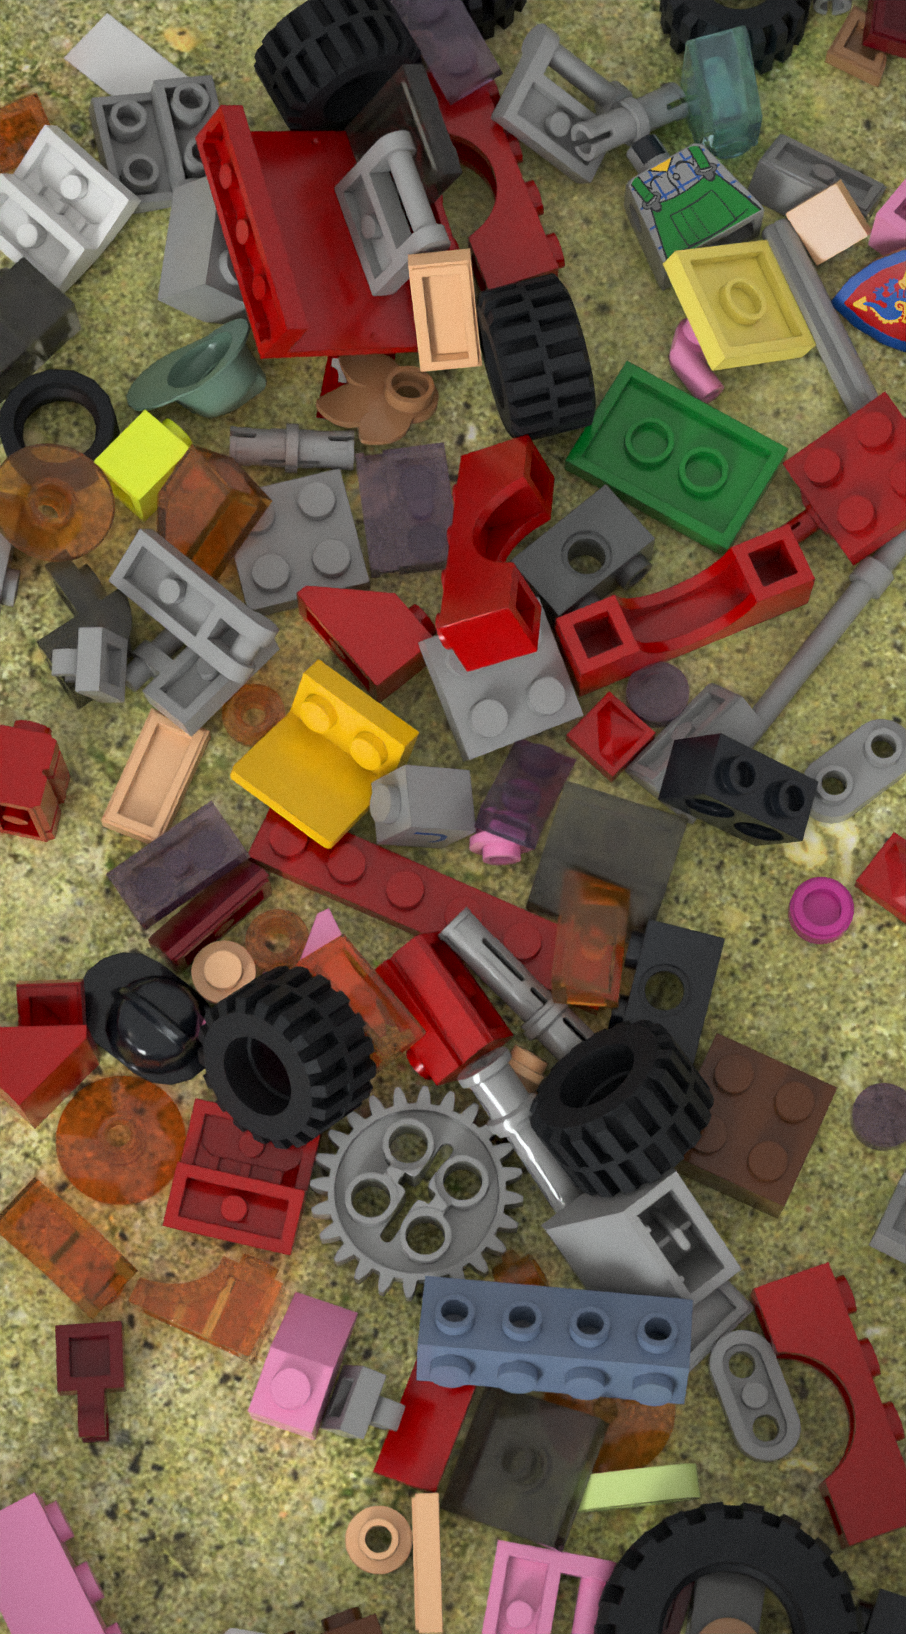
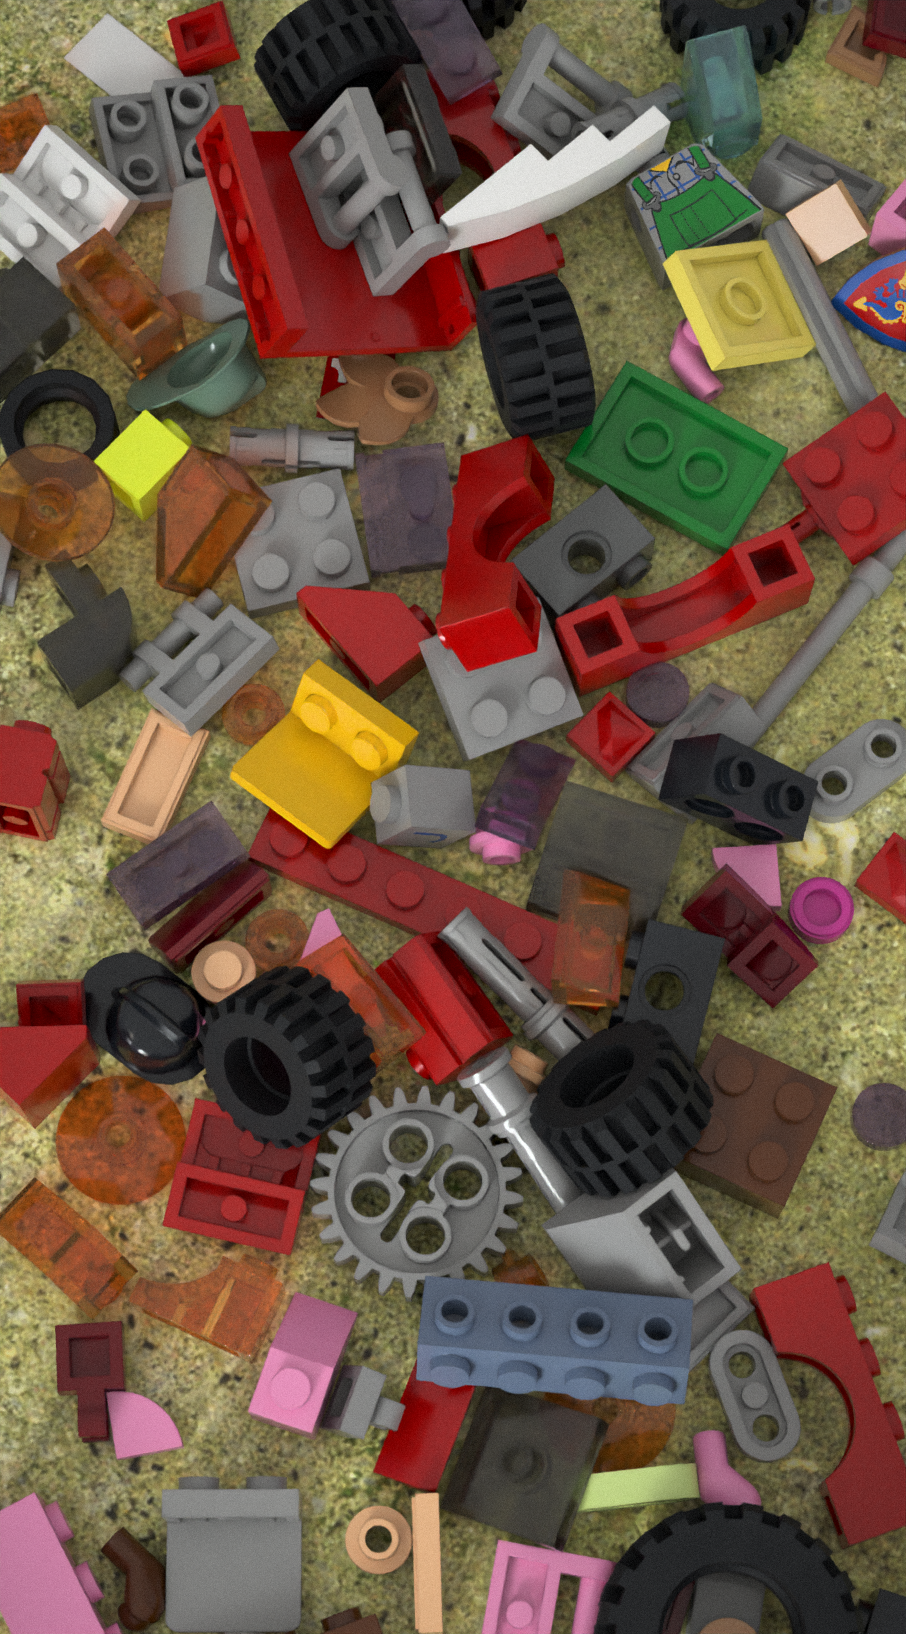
light grey tile [51,627,128,703] -> none
light grey plate [108,528,279,684] -> none
light nougat tile [408,248,482,372] -> none
none -> clear orange brick [56,227,187,381]
none -> reddish brown arm [101,1527,166,1632]
none -> bright pink tile [106,1391,184,1461]
none -> light grey bracket [162,1476,302,1633]
none -> red tile [167,0,241,77]
none -> light grey plate [289,87,410,250]
none -> white slope [439,105,671,254]
none -> dark red slope [681,863,819,1009]
none -> bright pink arm [693,1430,761,1506]
none -> bright pink tile [711,844,782,911]

